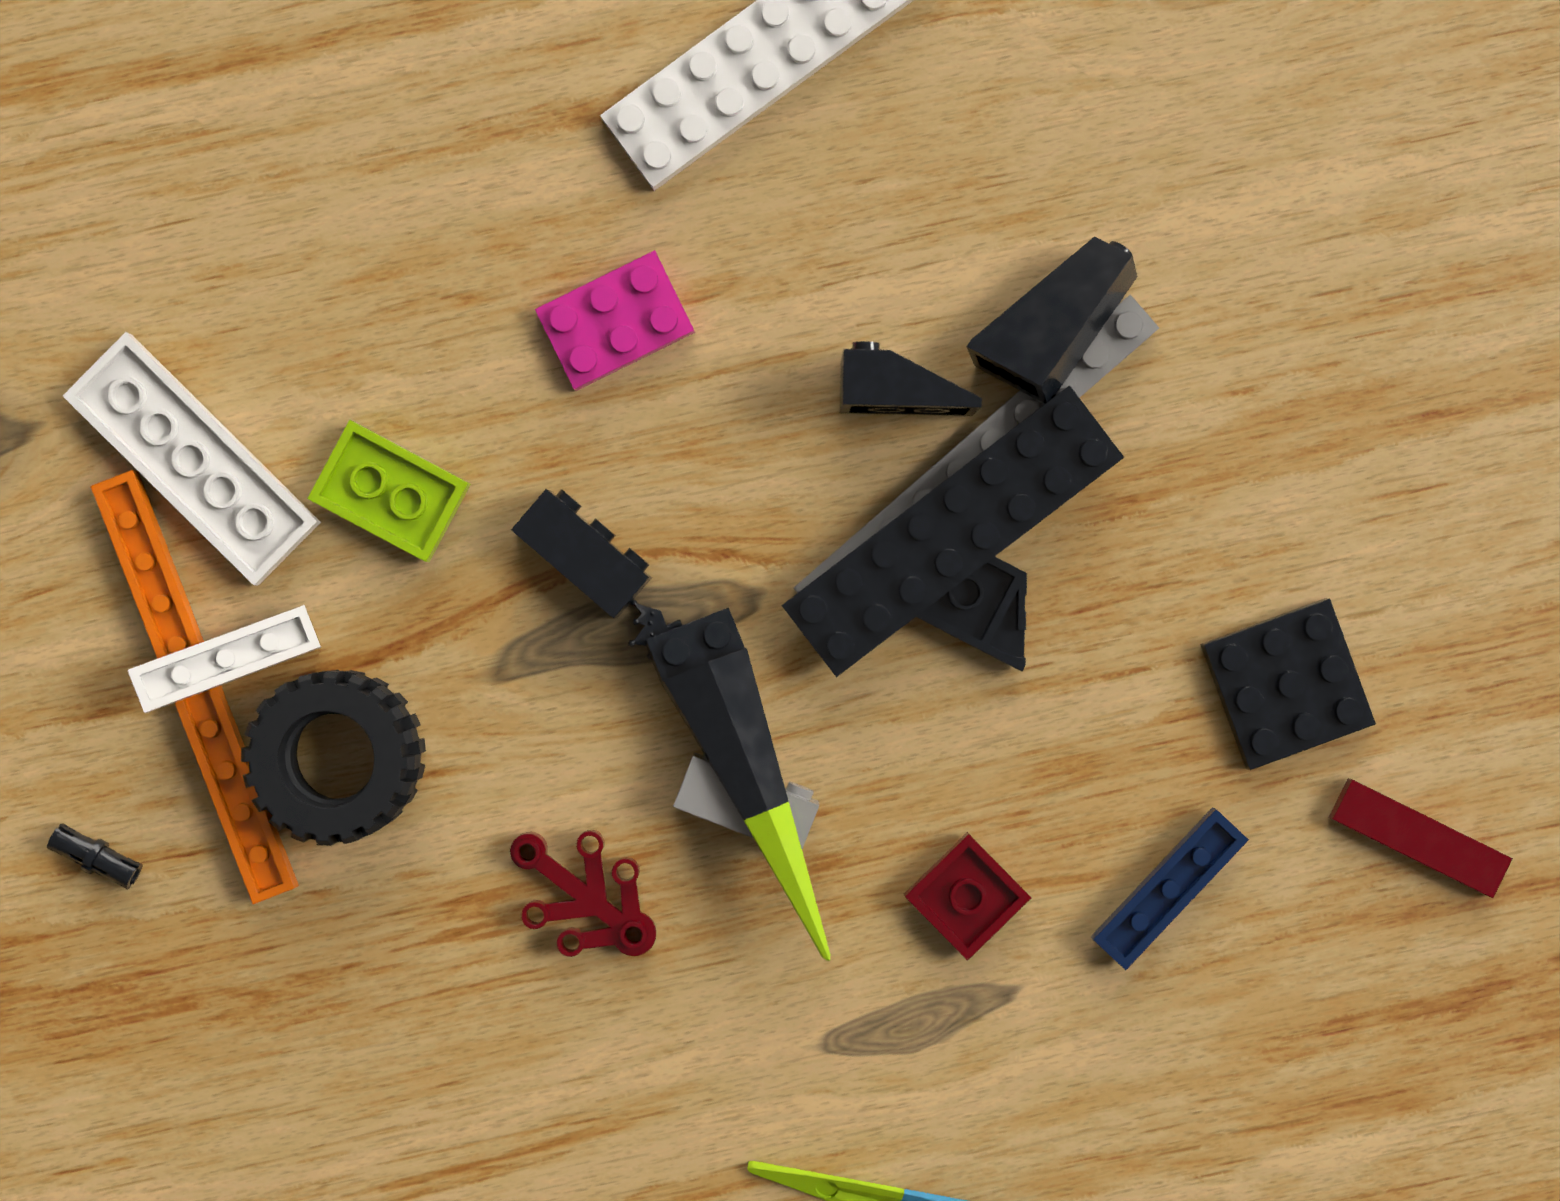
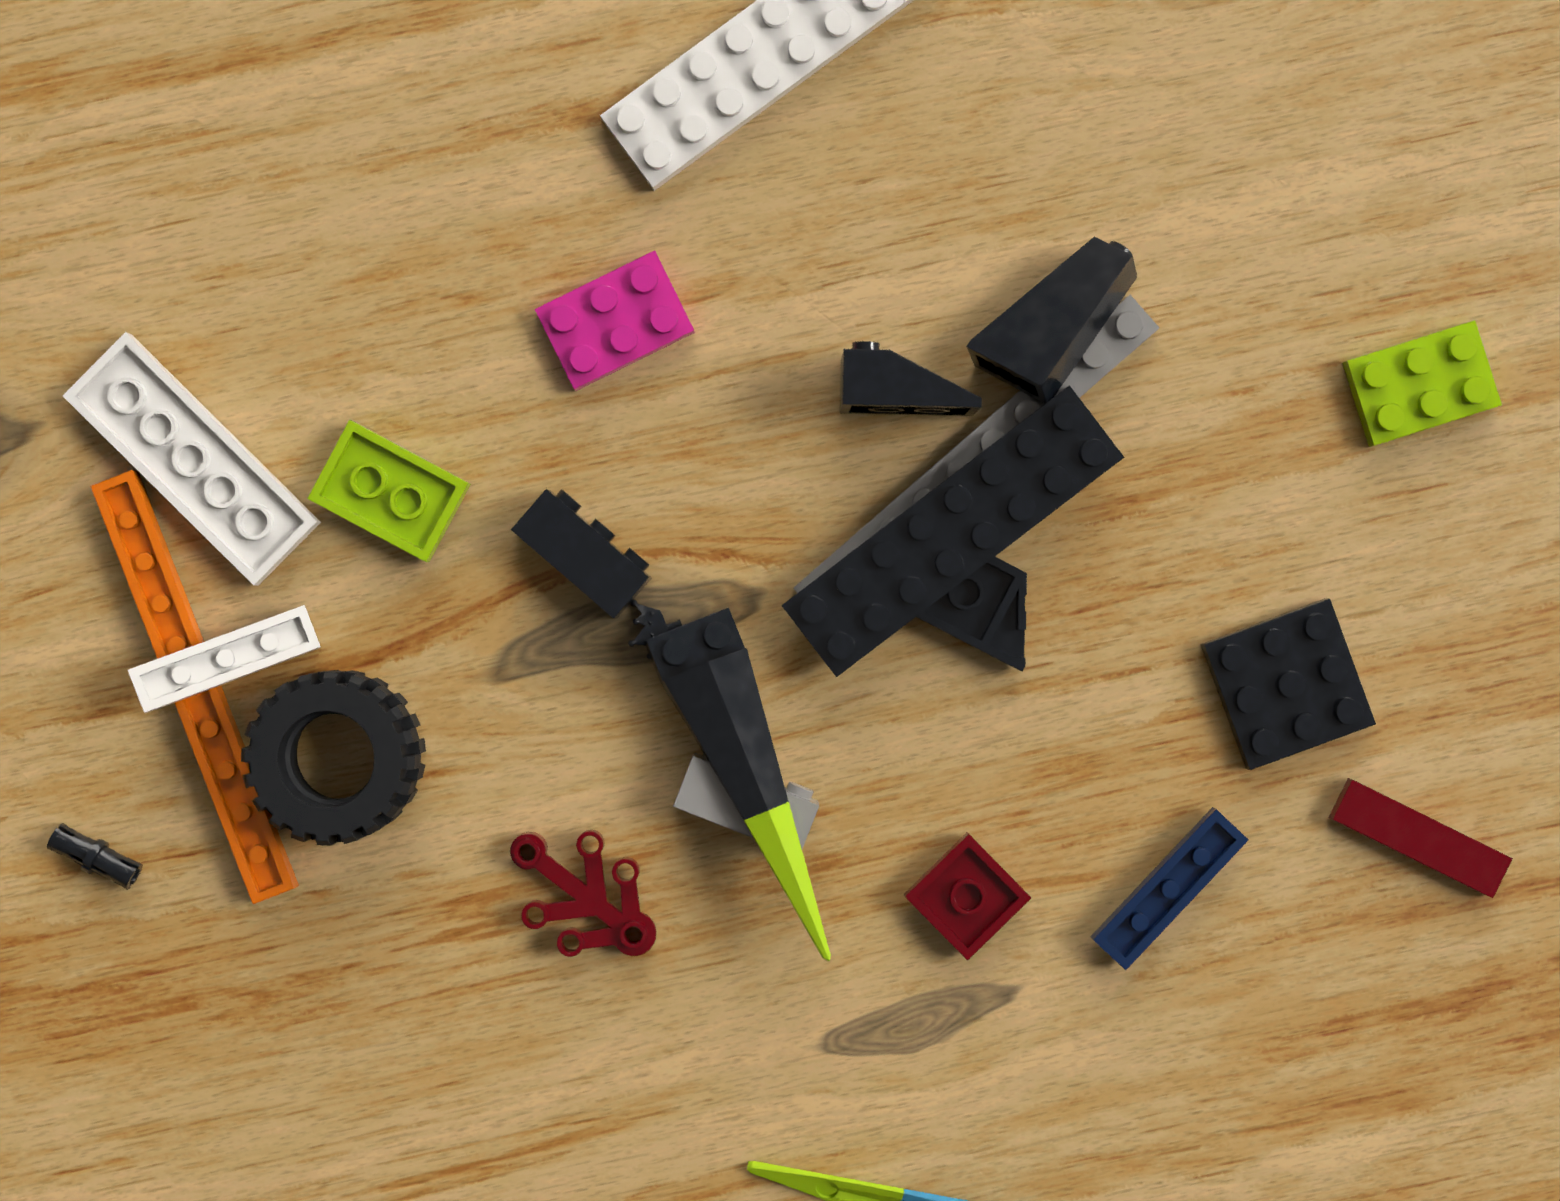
none -> lime plate [1342,320,1502,447]

